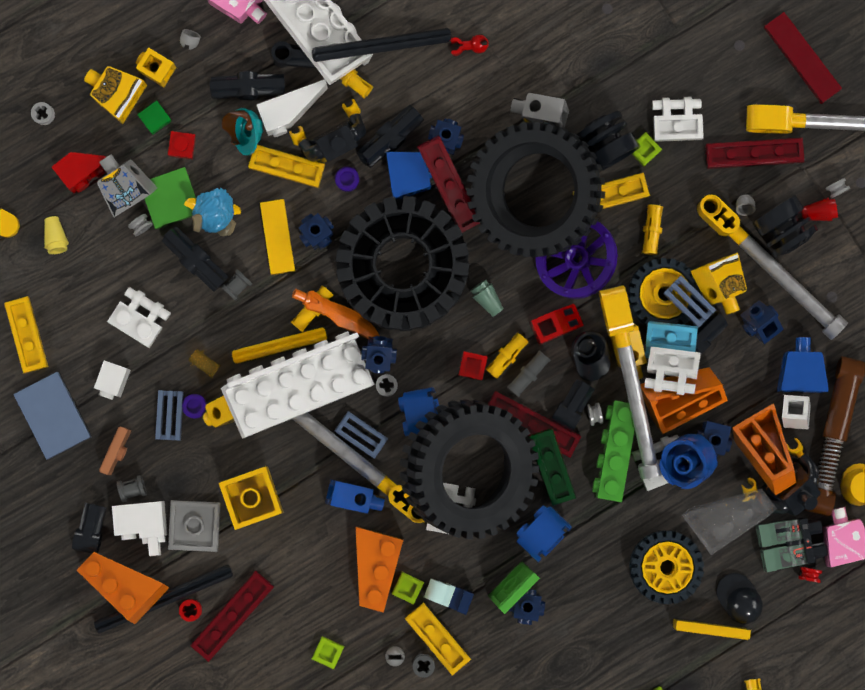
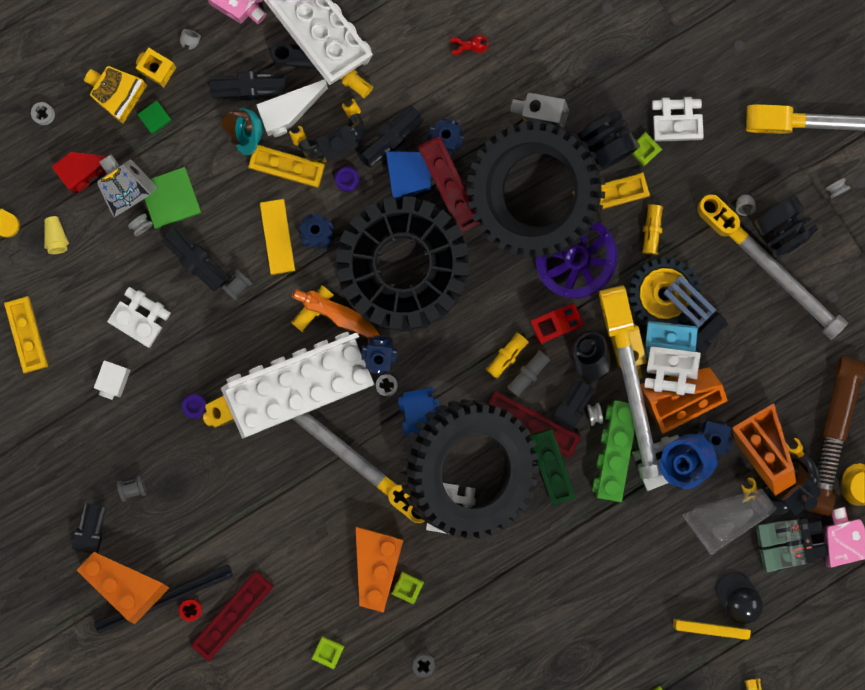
sand blue tile [13,372,91,460] -> none
nougat plate [99,426,132,475] -> none
white hinge [112,501,167,556] -> none
sand blue tile [155,390,184,441] -> none
red plate [168,131,196,160] -> none
light grey tile [168,500,221,552] -> none
dark azure hair [184,188,241,236] -> none
clear yellow pin [189,349,221,378] -> none
yellow brick [219,466,284,530] -> none
yellow axle [232,327,327,363] -> none
black axle [312,28,452,62] -> none
blue torso [325,479,385,514] -> none
sand blue tile [334,411,388,459] -> none
light grey hinge [385,646,405,666] -> none
yellow tile [405,602,471,676] -> none
leg [424,578,474,615] -> none
red plate [458,351,488,381] -> none
sand green cone [470,279,504,317] -> none
bright green tile [488,561,540,614] -> none
dark blue brick [509,589,545,625] -> none
blue brick [516,505,572,563] -> none
wheel [629,530,704,604] -> none
yellow torso [691,253,747,315] -> none
dark red tile [705,138,805,169] -> none
dark blue brick [740,300,784,344] -> none
dark red tile [764,12,842,104] -> none
blue torso [777,337,828,393] -> none
white brick [782,395,811,429] -> none
red bush [798,567,822,583] -> none
red cone [802,197,838,221] -> none

